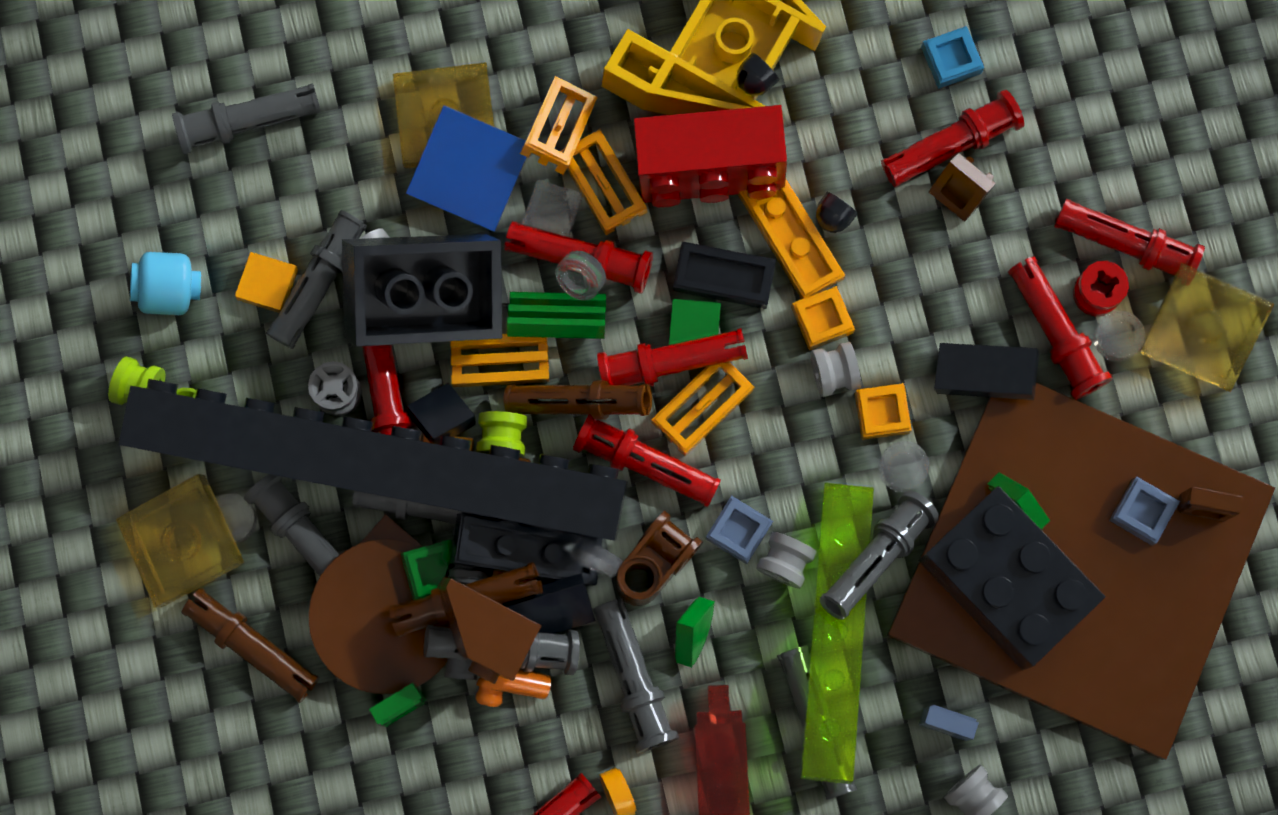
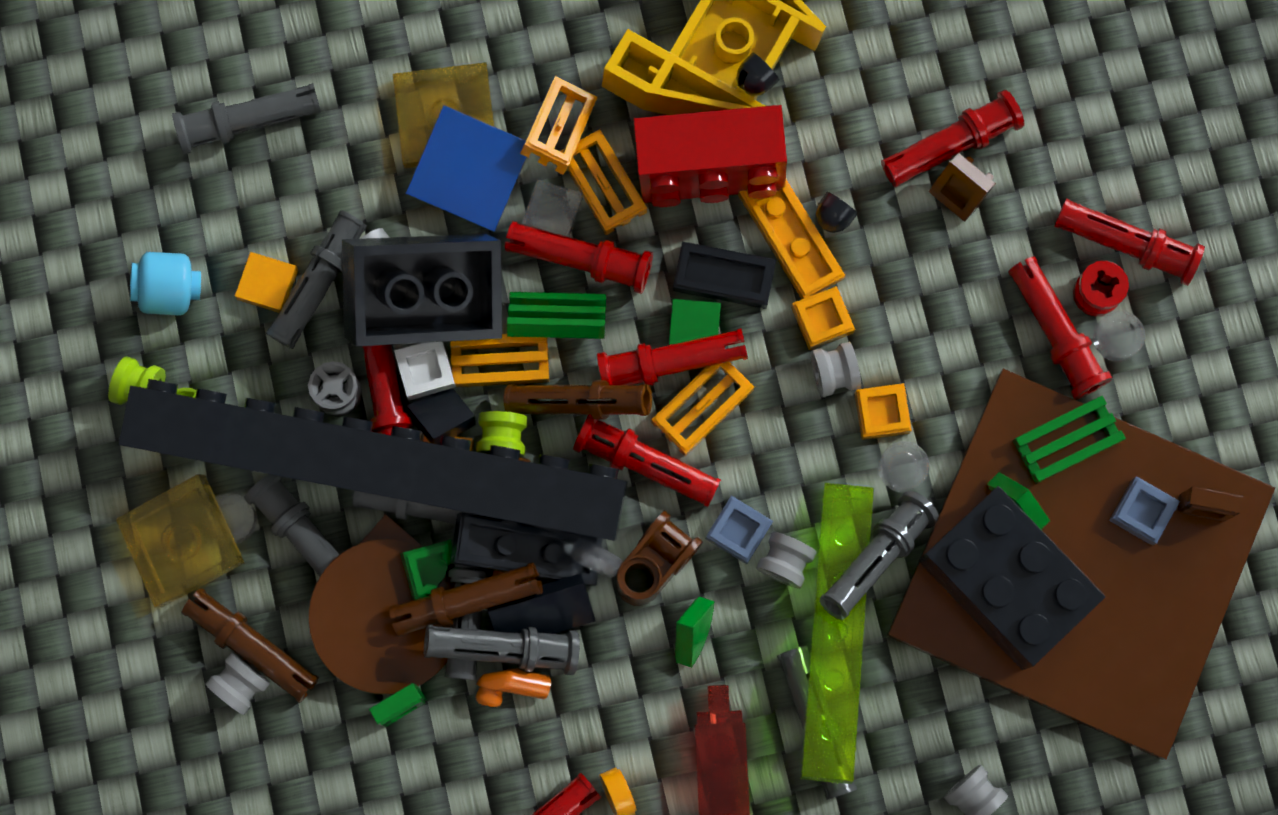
reddish brown slope [438,577,542,684] -> none
clear tile [555,251,606,300] -> none
dark grey pin [593,598,679,753] -> none
sand blue tile [918,705,979,741] -> none
dark azure tile [921,26,984,89] -> none
black tile [934,343,1039,400] -> none
clear yellow tile [1139,263,1275,392] -> none
none -> light grey wheel [205,652,270,715]
none -> white tile [394,342,456,400]
none -> green tile [1013,395,1126,484]

